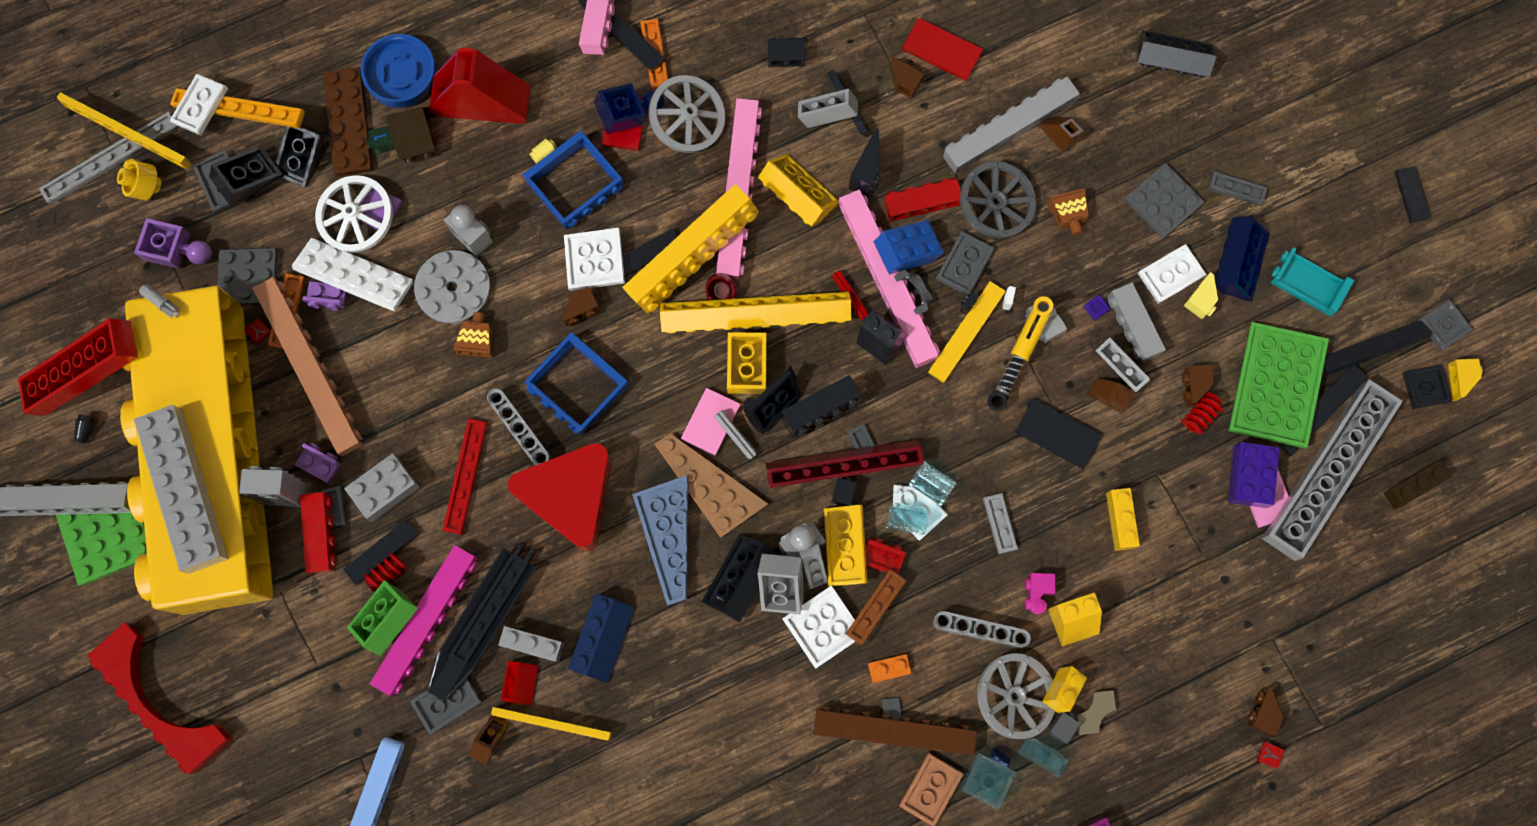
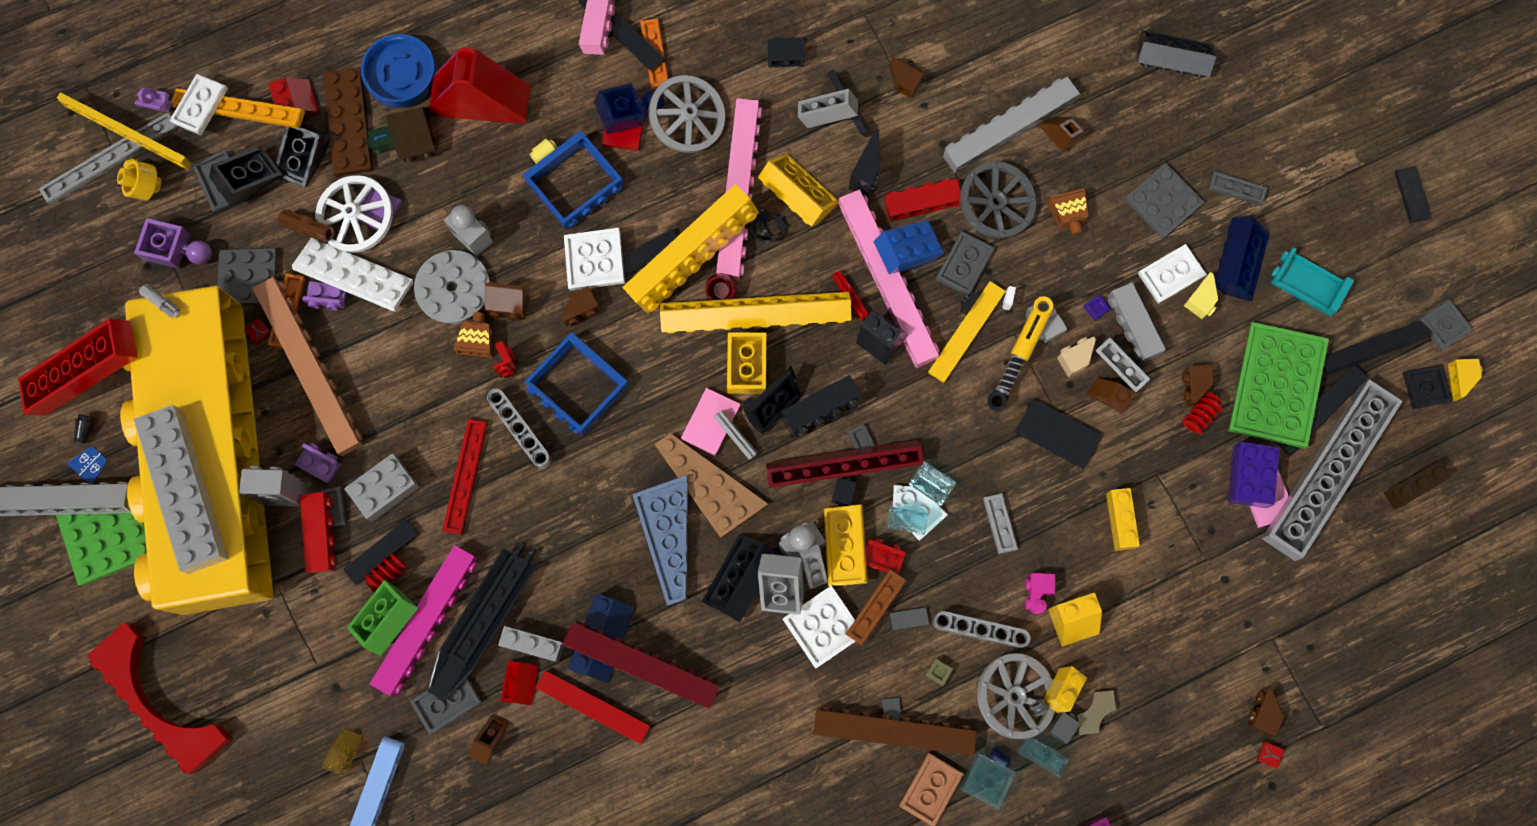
yellow tile [491,707,612,740] -> none
red brick [508,443,612,552] -> none
orange plate [868,654,911,683] -> none
dark grey helmet [894,270,932,314] -> none
red tile [902,18,983,81] -> none
none -> blue sticker [67,447,107,485]
none -> medium lavender hips [134,87,172,112]
none -> red slope [268,77,320,118]
none -> reddish brown piece [278,209,334,243]
none -> clear yellow slope [321,729,363,775]
none -> slope [485,282,529,321]
none -> red bracket [493,341,517,378]
none -> red tile [536,670,650,744]
none -> dark red brick [561,620,719,709]
none -> black helmet [749,209,788,243]
none -> dark grey piece [890,607,929,631]
none -> olive plate [925,659,953,686]
none -> dark grey bush [1029,698,1050,717]
none -> tan slope [1057,336,1096,378]

